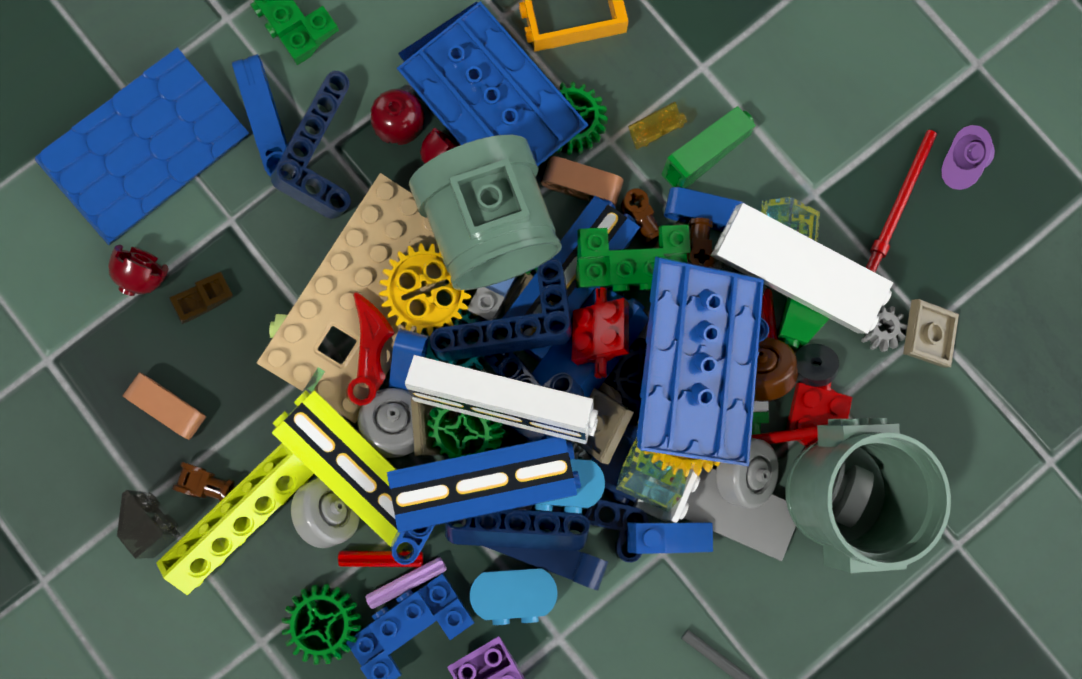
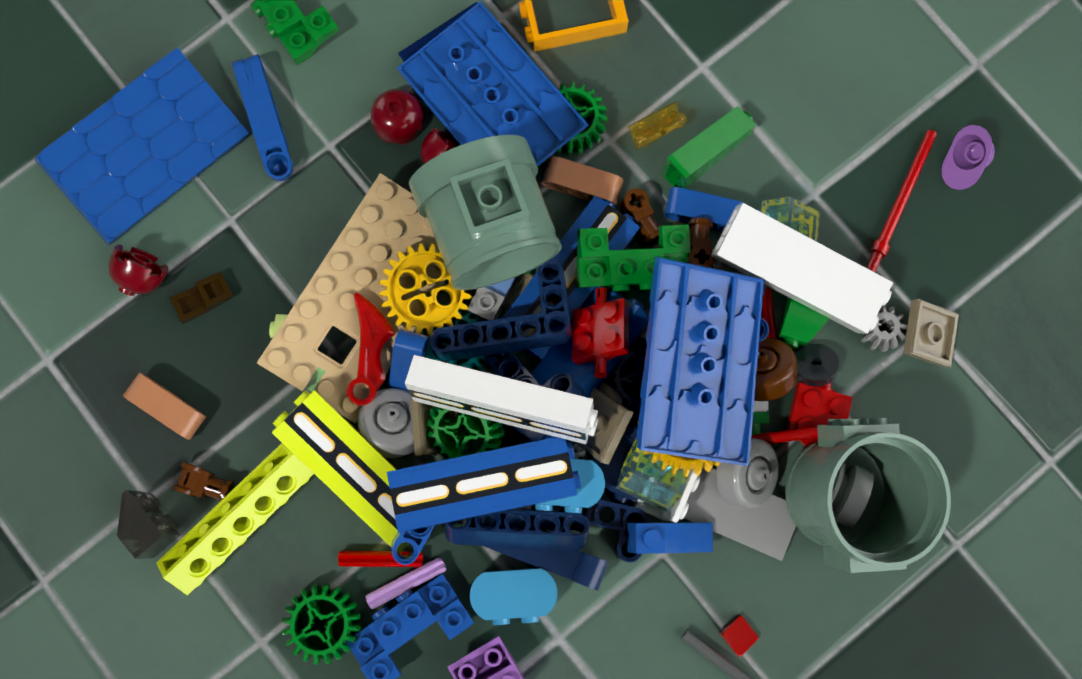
dark blue beam [271,71,351,219] -> none
light grey wheel [291,478,360,548] -> none
none -> red slope [718,615,759,658]

